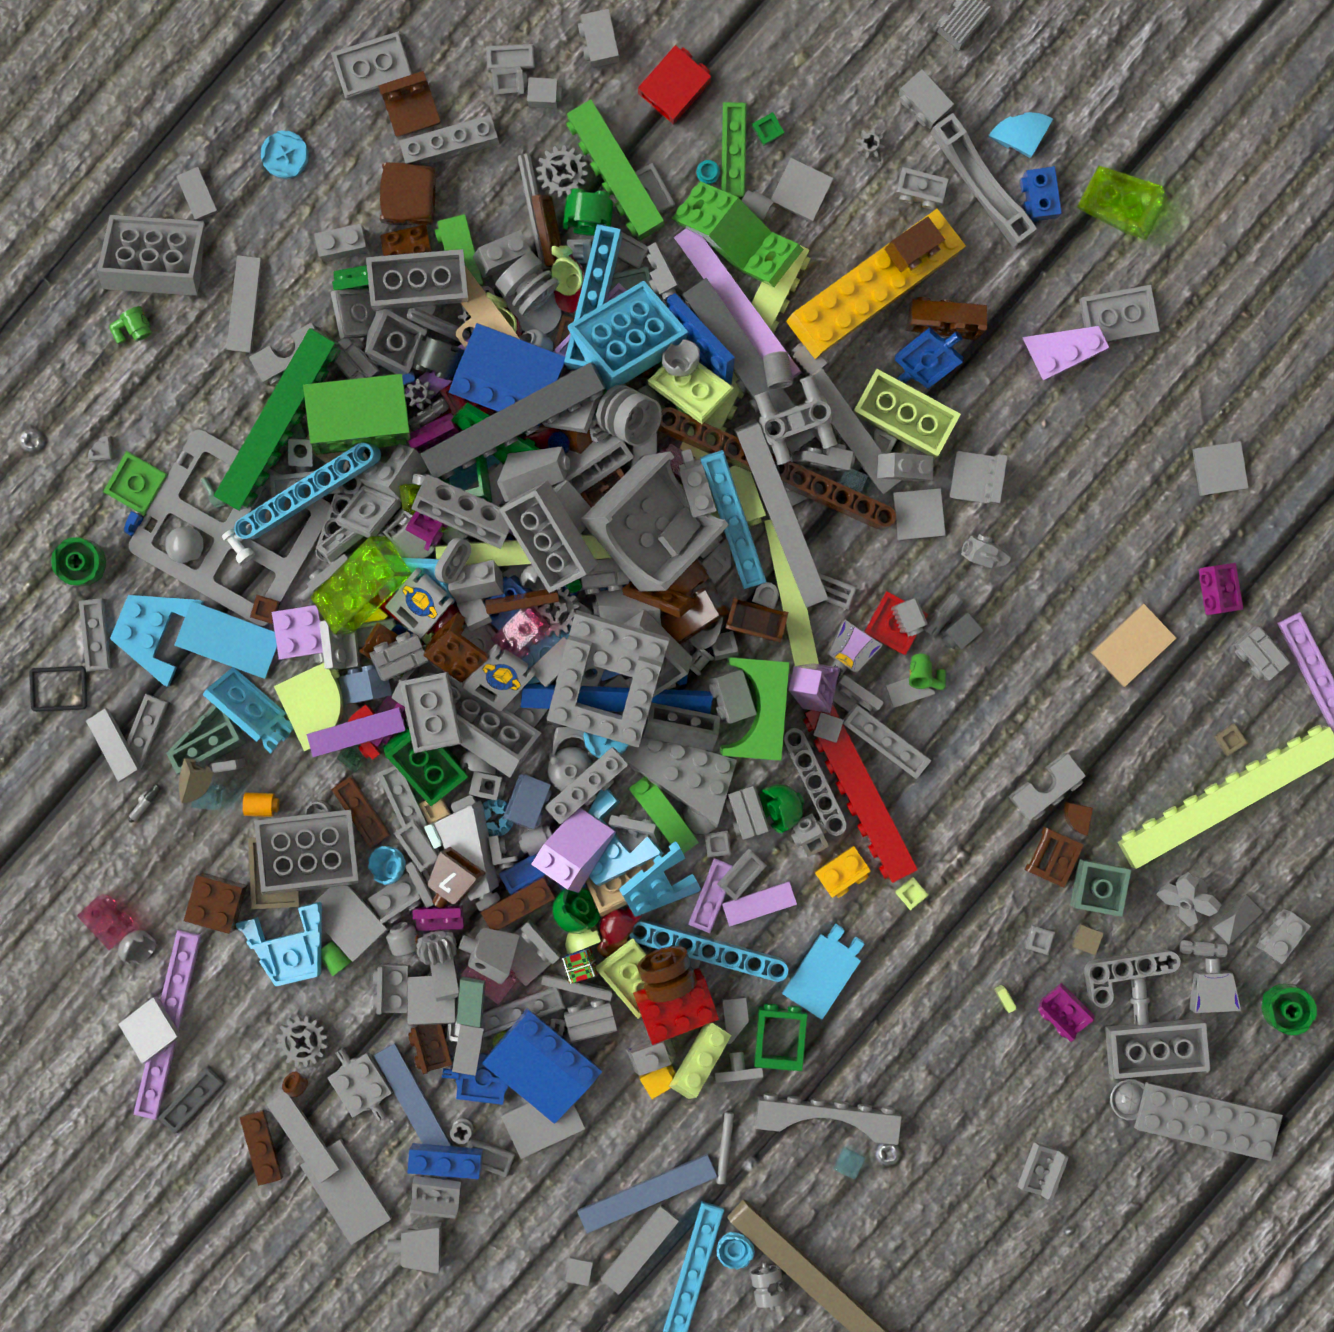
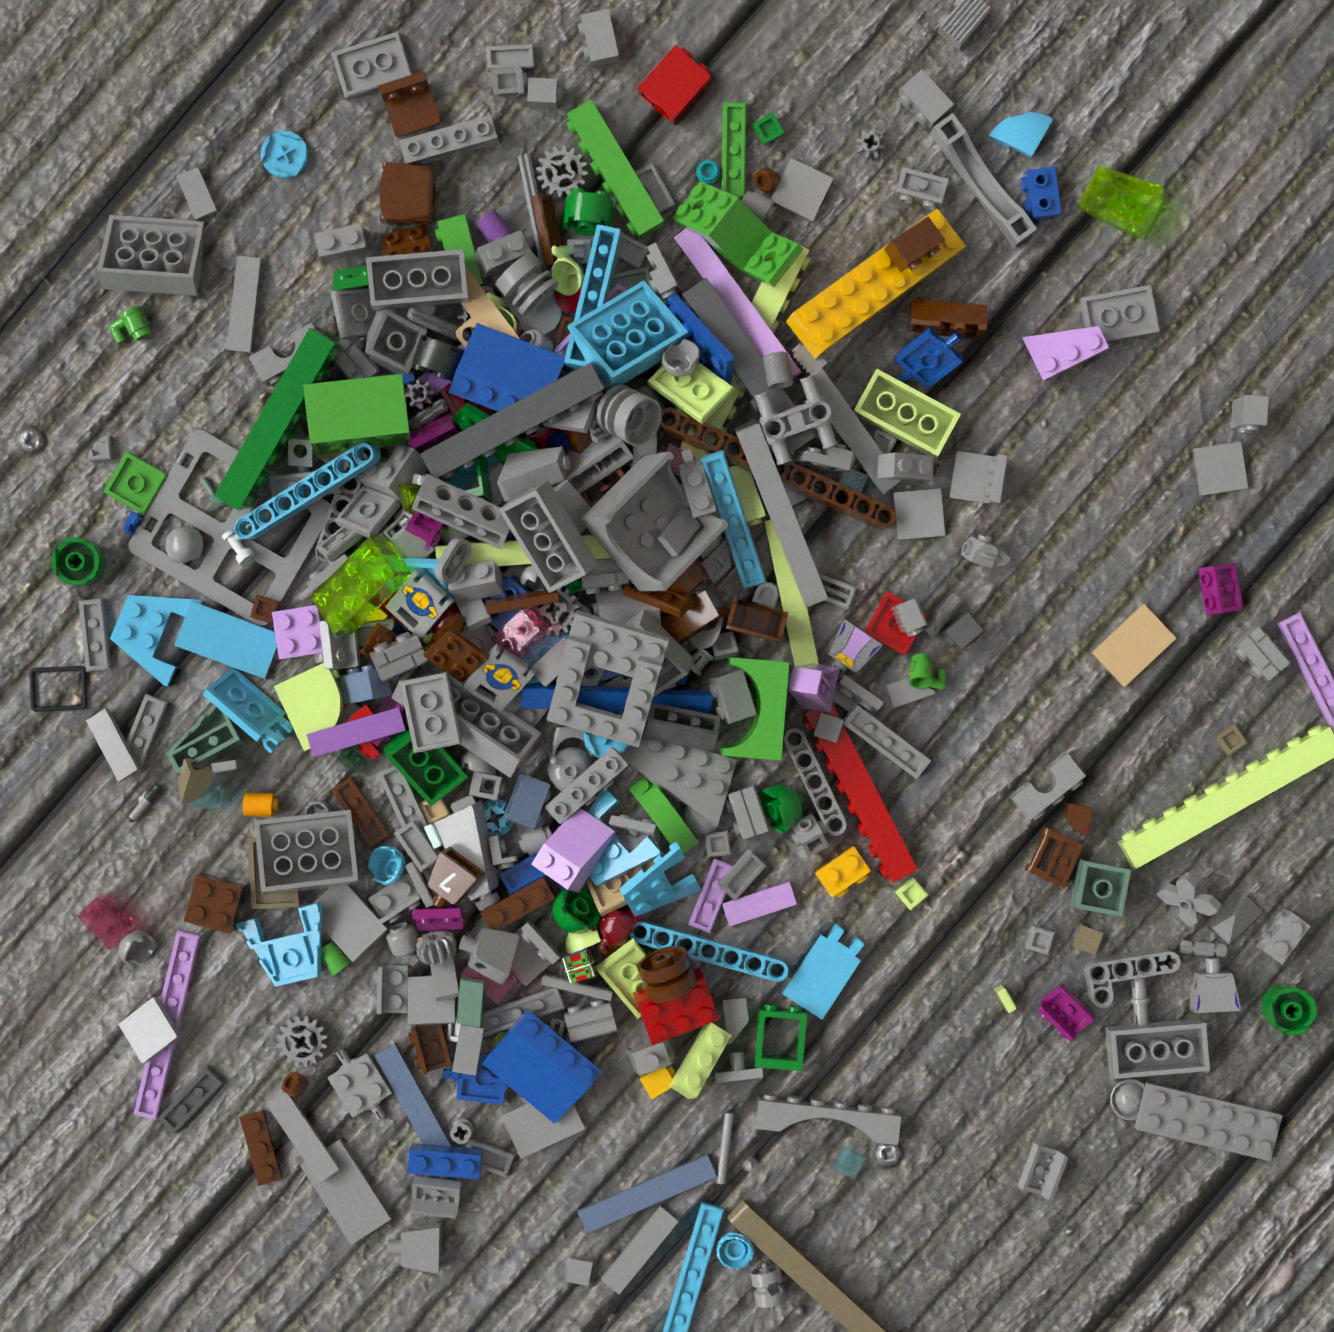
none -> medium lavender piece [476,210,512,243]
none -> reddish brown tile [754,167,781,193]
none -> light grey brick [1231,395,1269,434]

